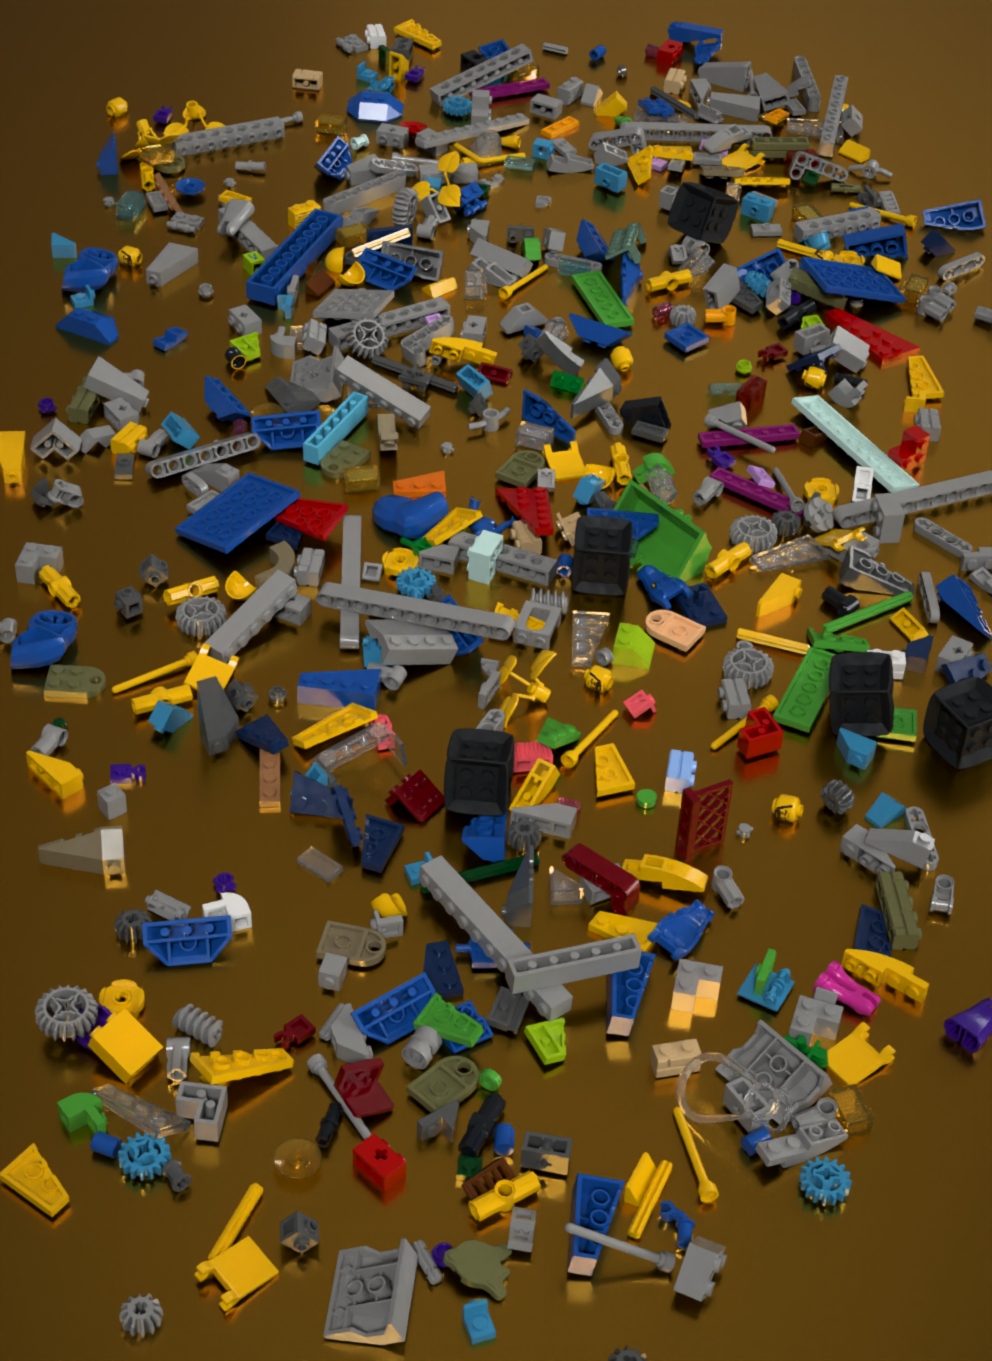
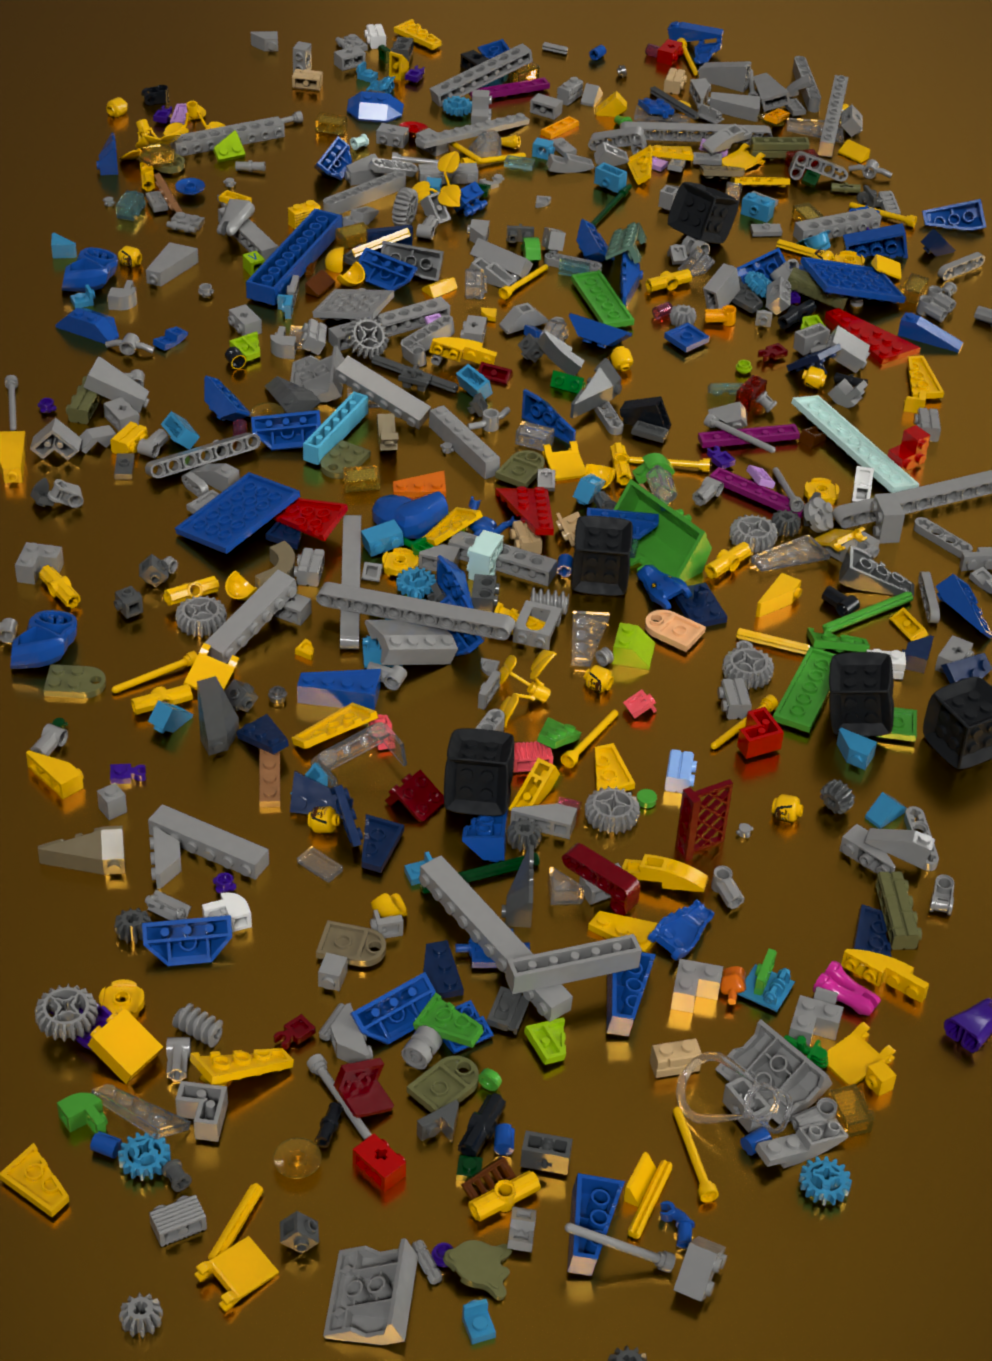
none -> light grey piece [5,375,18,431]
none -> light grey piece [105,333,155,355]
none -> light grey brick [108,280,137,310]
none -> black piece [141,85,170,106]
none -> light grey brick [148,804,269,880]
none -> light grey slope [149,828,182,889]
none -> light grey brick [149,1194,207,1247]
none -> light grey plate [163,556,178,574]
none -> lavender plate [170,103,187,125]
none -> lime wing [213,130,246,163]
none -> light grey slope [251,31,278,51]
none -> light grey brick [293,41,312,73]
none -> yellow tile [295,638,314,660]
none -> yellow head [308,806,340,833]
none -> light grey brick [334,46,366,71]
none -> dark azure brick [361,519,404,557]
none -> light grey brick [429,405,500,479]
none -> blue wedge [436,555,474,609]
none -> dark grey brick [471,574,500,612]
none -> yellow tile [481,307,497,322]
none -> light grey gear [585,786,640,835]
none -> dark green bar [591,184,632,226]
none -> yellow piece [629,457,710,472]
none -> yellow piece [677,38,698,76]
none -> orange piece [720,966,746,1005]
none -> light grey bracket [755,310,773,327]
none -> light grey bush [755,390,777,413]
none -> yellow plate [865,1059,897,1097]
none -> blue wedge [898,312,963,353]

